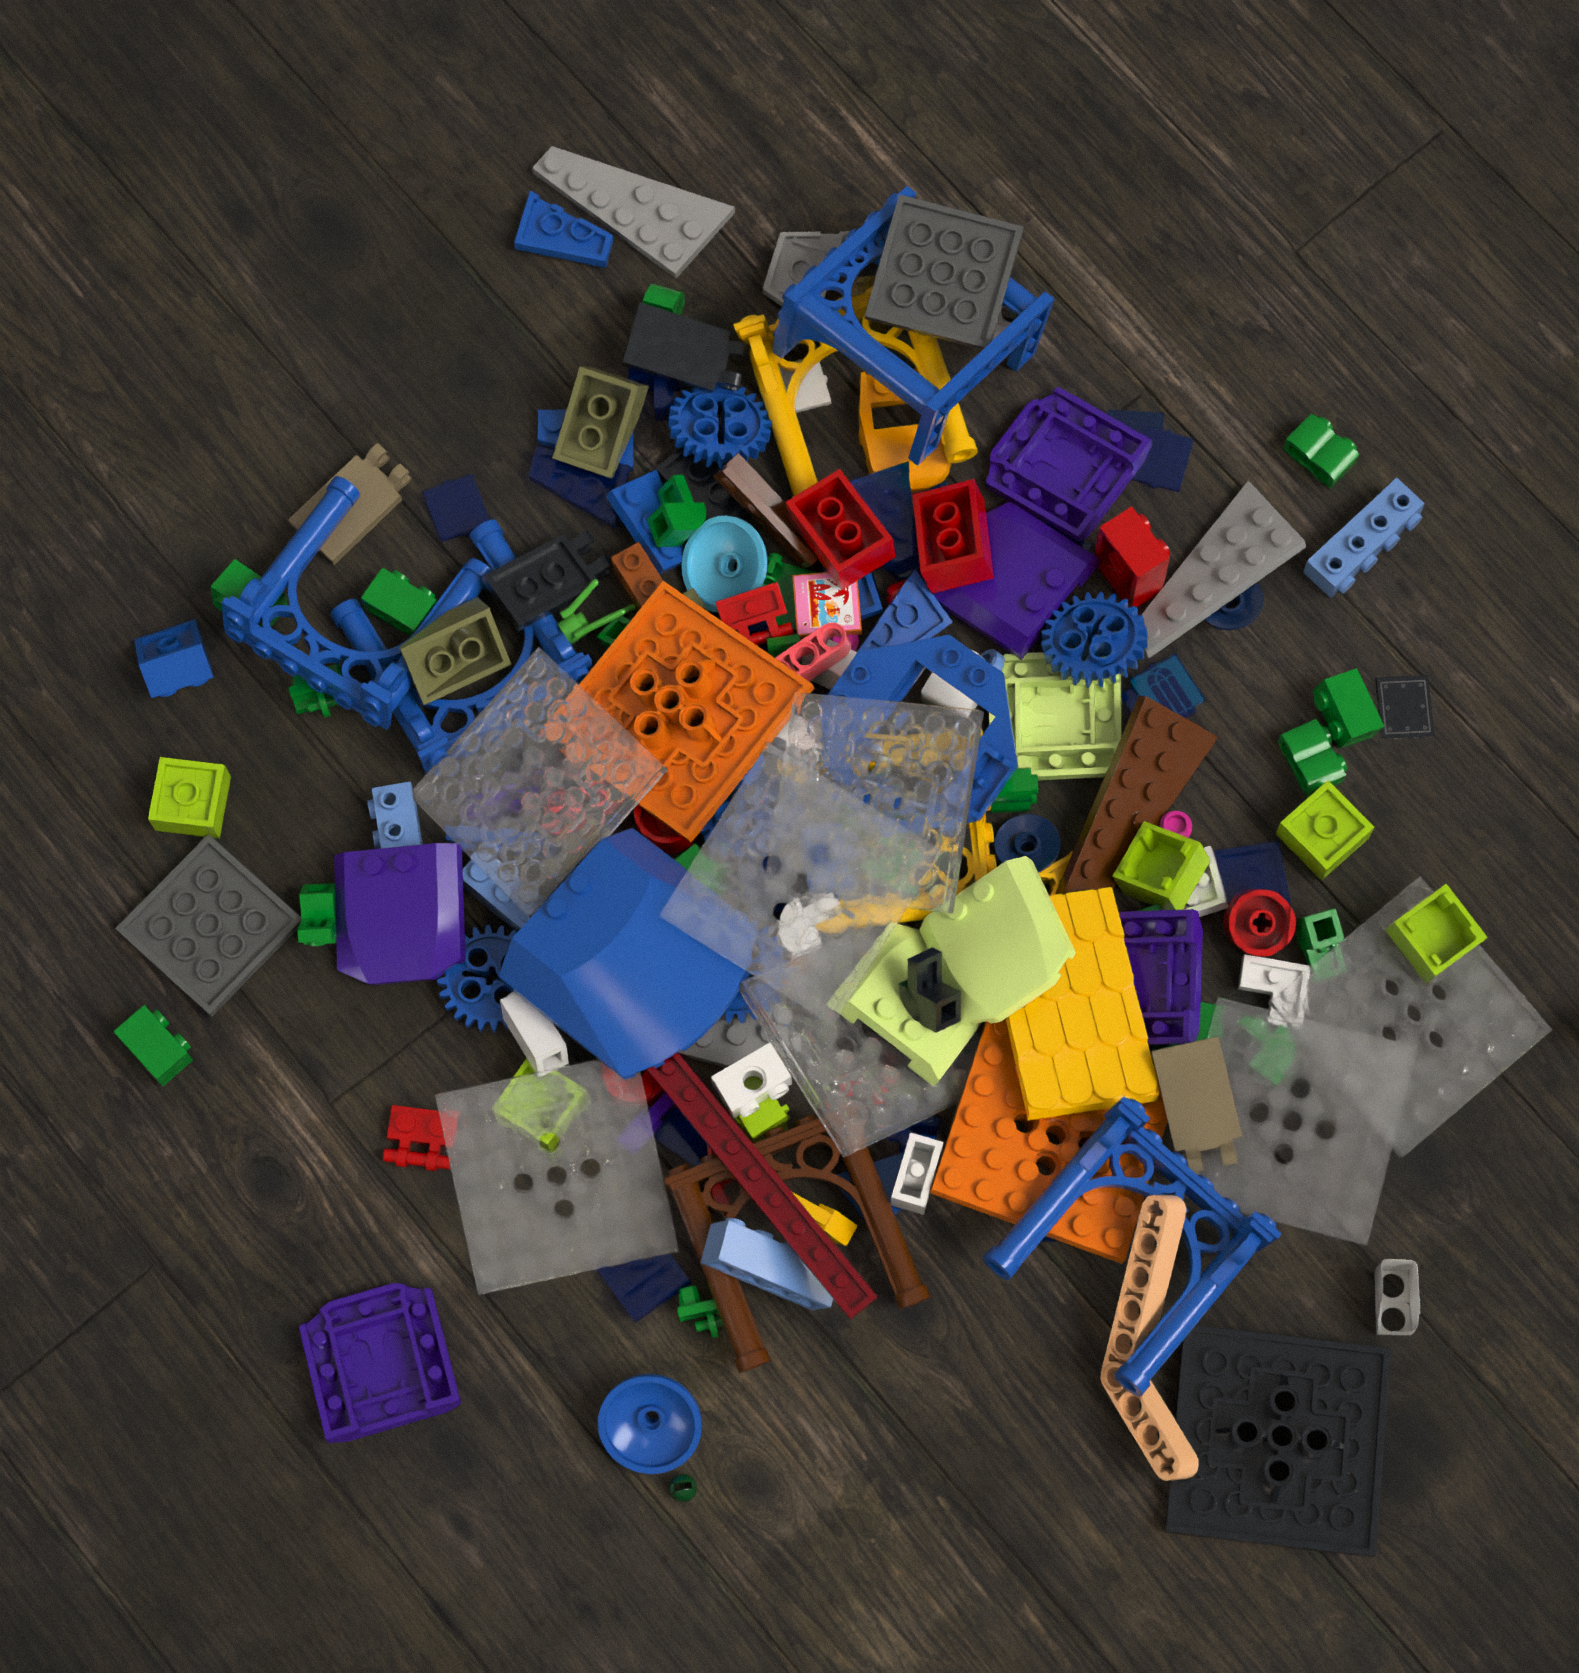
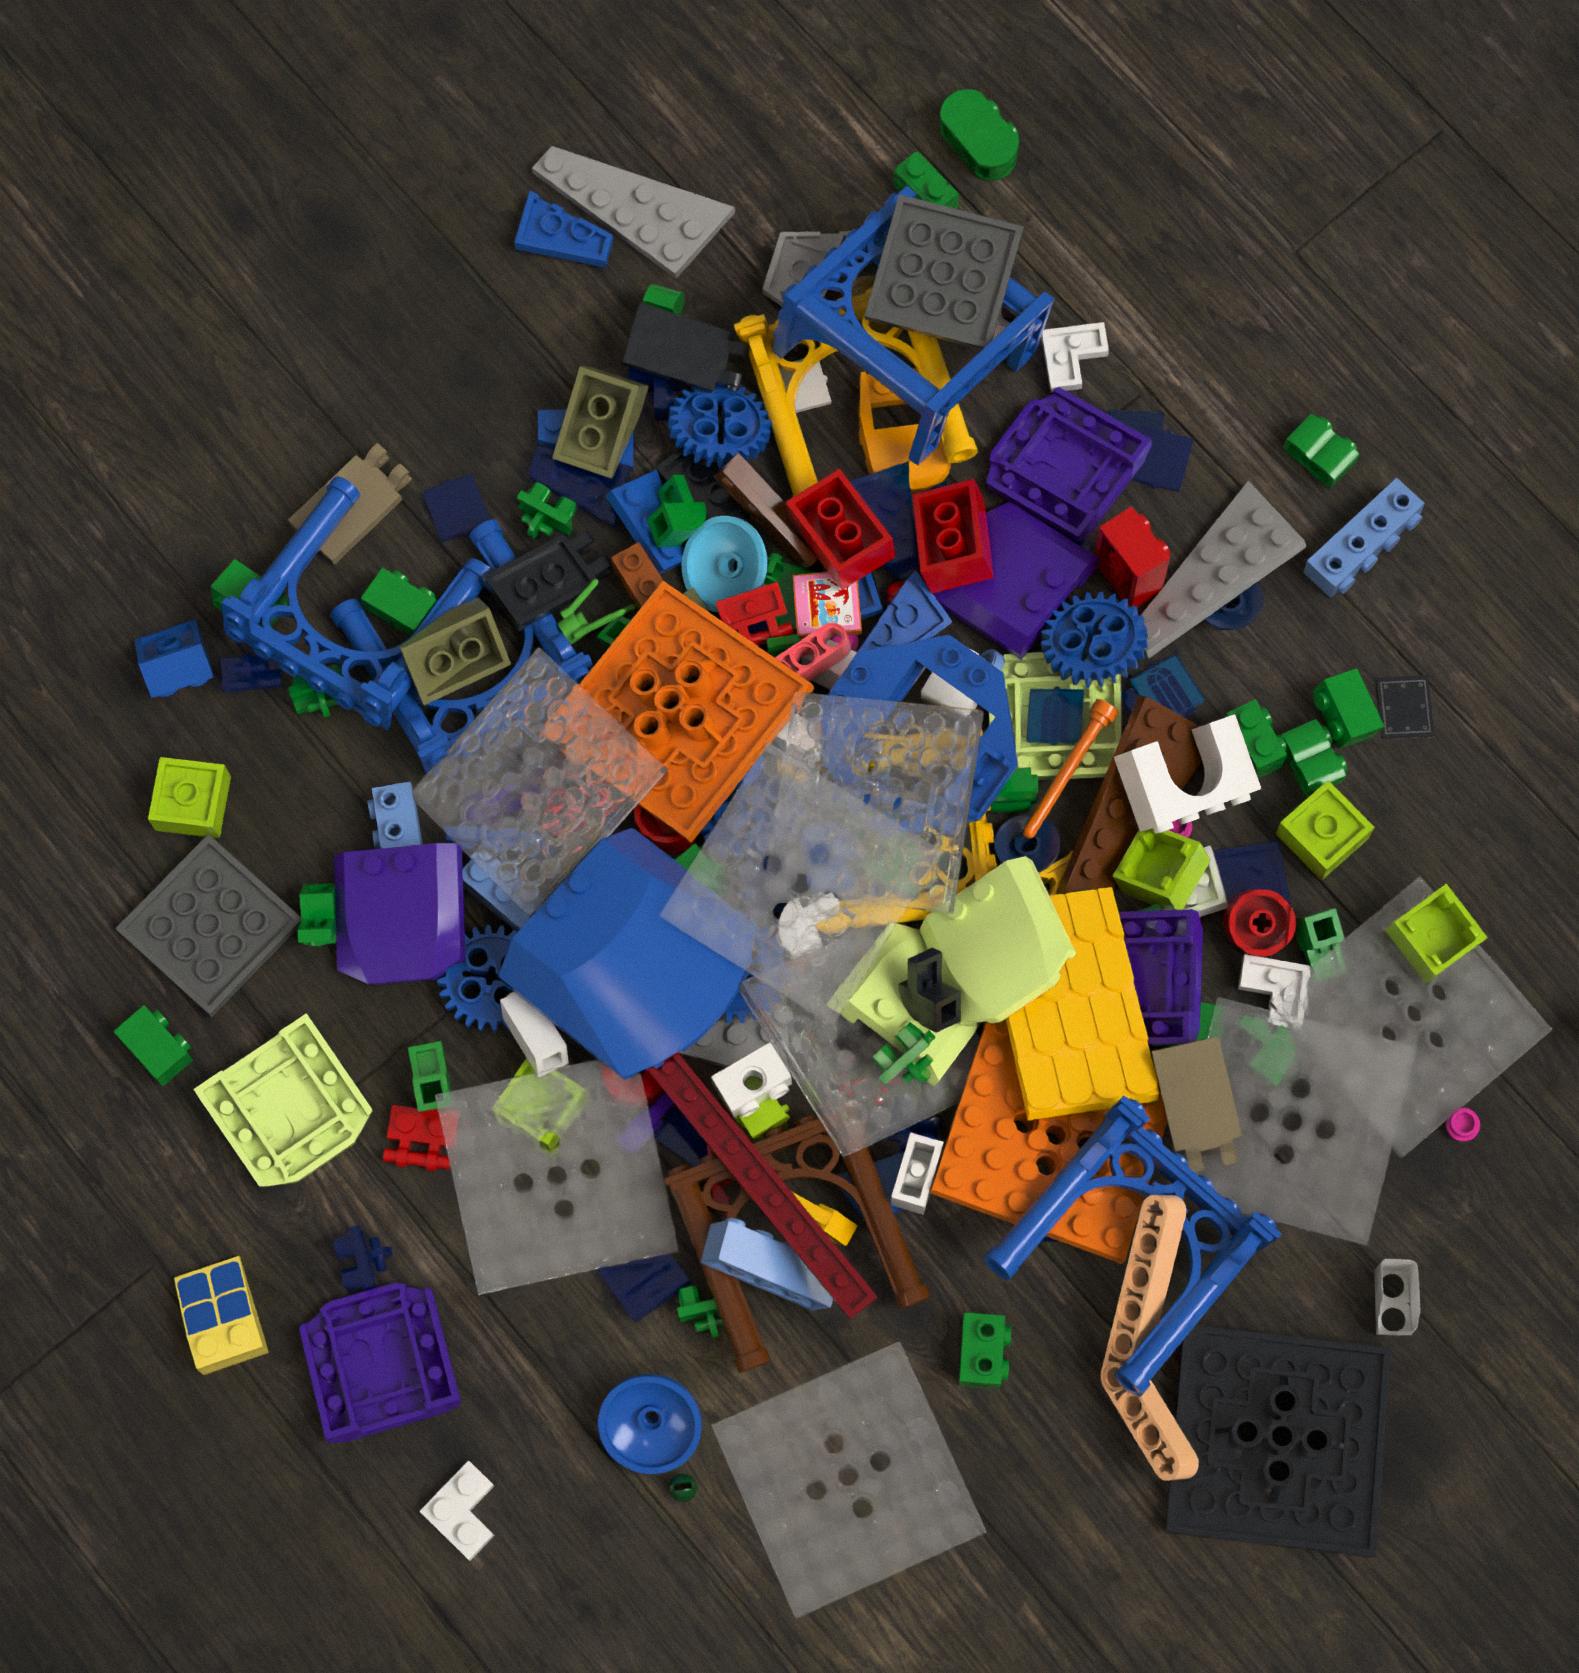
none -> slope [174,1256,269,1375]
none -> yellowish green wedge [194,1013,373,1187]
none -> clear blue hips [221,654,282,692]
none -> clear blue hips [333,1225,393,1291]
none -> green brick [408,1041,454,1113]
none -> white plate [420,1461,495,1561]
none -> green hips [517,482,577,539]
none -> clear plate [711,1341,987,1620]
none -> green hips [872,1022,936,1085]
none -> green brick [894,151,959,209]
none -> green brick [940,89,1019,181]
none -> green brick [959,1313,1011,1389]
none -> orange piece [1023,699,1119,839]
none -> clear blue piece [1026,686,1084,745]
none -> white plate [1041,322,1109,393]
none -> white arch [1114,715,1261,834]
none -> green brick [1225,699,1288,779]
none -> dark pink plate [1446,1108,1480,1142]

